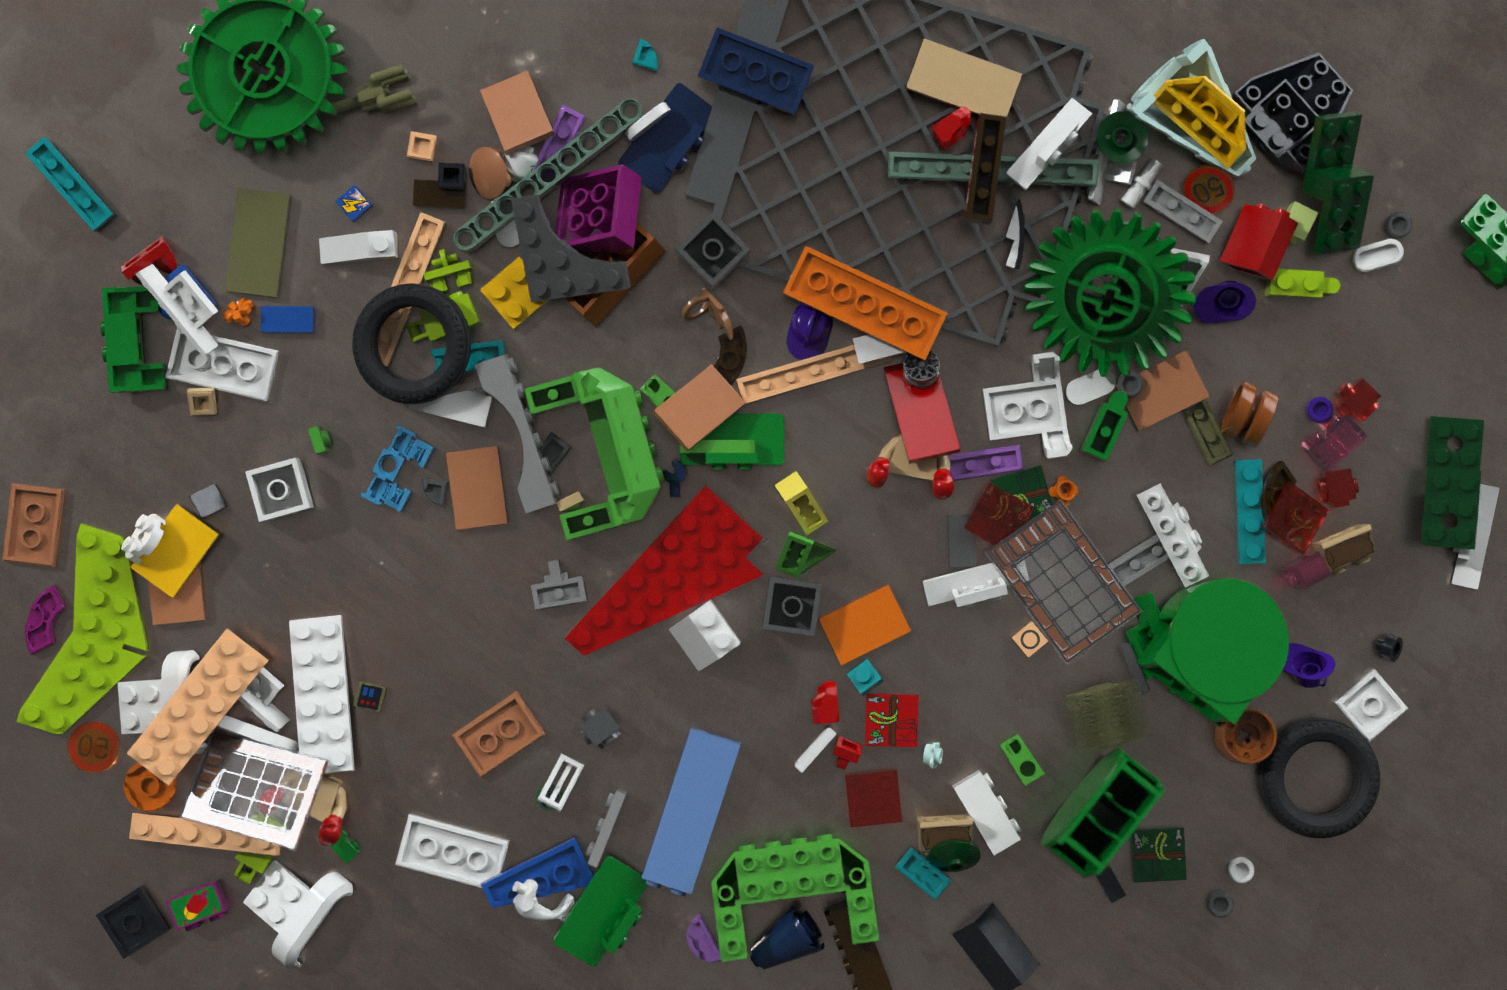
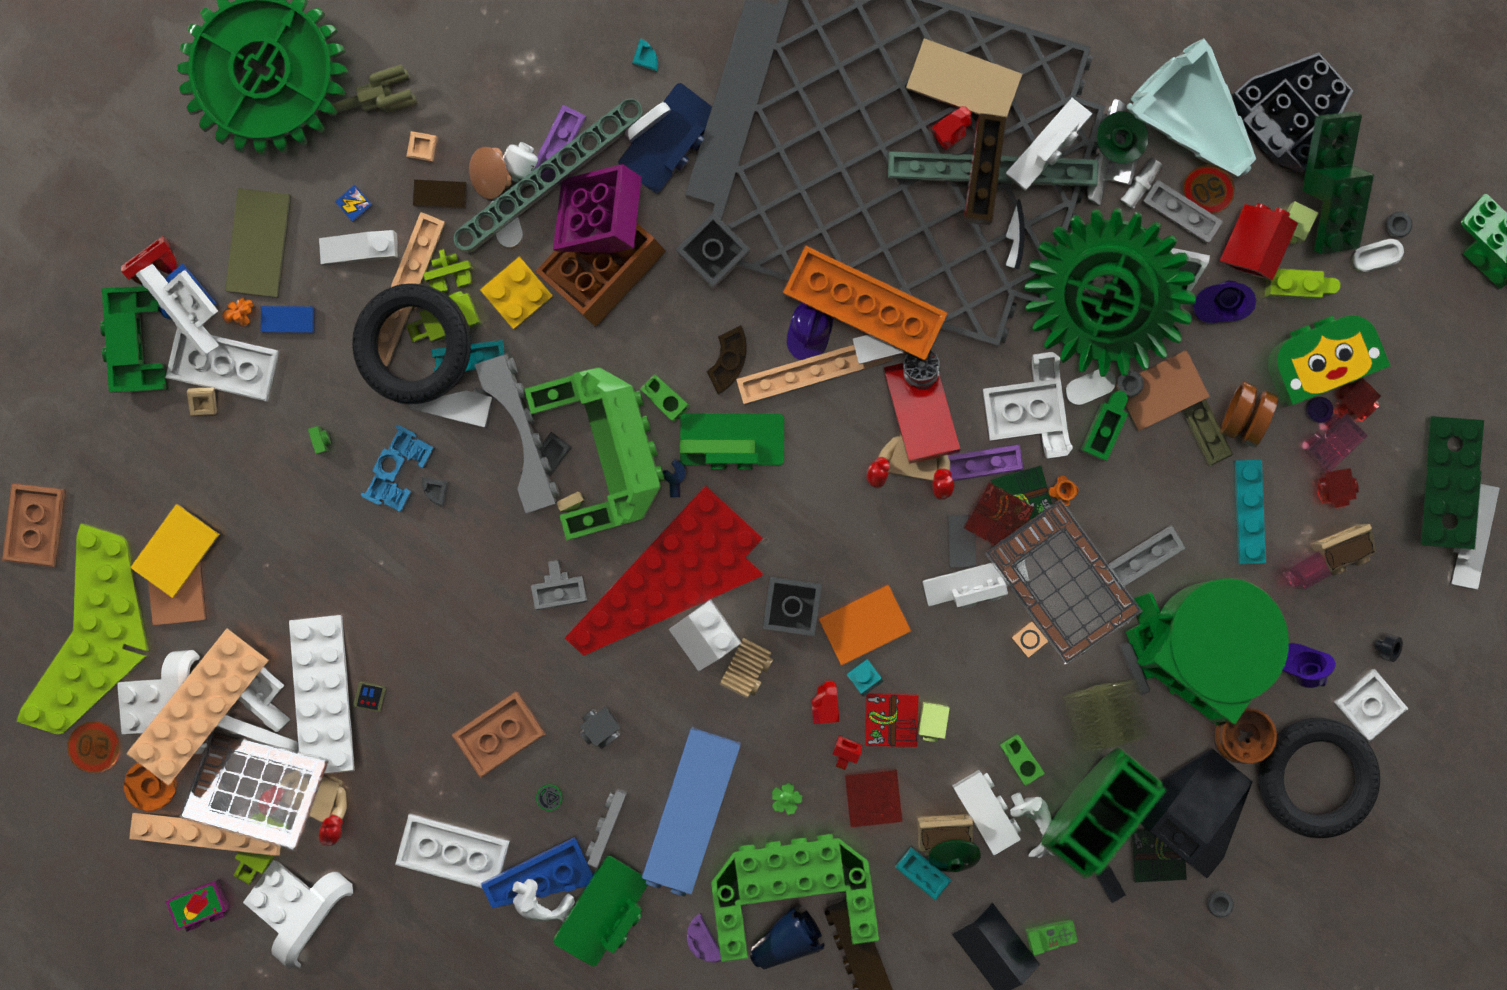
teal plate [25,136,115,232] -> none
magenta tile [25,585,67,655] -> none
black plate [96,886,170,959] -> none
white plate [121,514,166,564] -> none
slope [189,484,227,519] -> none
white brick [245,457,314,522] -> none
green piece [330,829,360,864] -> none
black slope [437,162,466,190] -> none
nougat tile [446,446,508,530] -> none
nougat tile [480,70,555,155] -> none
dark grey plate [511,194,631,302] -> none
white tile [537,753,584,813] -> none
nougat tile [653,364,746,452] -> none
medium nougat piece [681,287,733,340] -> none
dark blue plate [698,27,814,115] -> none
light yellow arch [775,471,829,535] -> none
bright green slope [775,531,837,578] -> none
white tile [795,726,837,773] -> none
light aqua plate [923,742,943,768] -> none
white bracket [1137,483,1209,588] -> none
yellow wedge [1153,76,1246,169] -> none
white tile [1227,856,1254,883] -> none
dark brown tile [1261,461,1297,534] -> none
clear red tile [1262,482,1330,554] -> none
none -> tan brick [719,637,773,698]
none -> bright green plant [771,783,803,815]
none -> yellowish green brick [918,702,950,742]
none -> white animal [1010,793,1055,858]
none -> bright green leg [1025,920,1078,956]
none -> black wedge [1140,748,1253,879]
none -> brick [1268,315,1391,407]

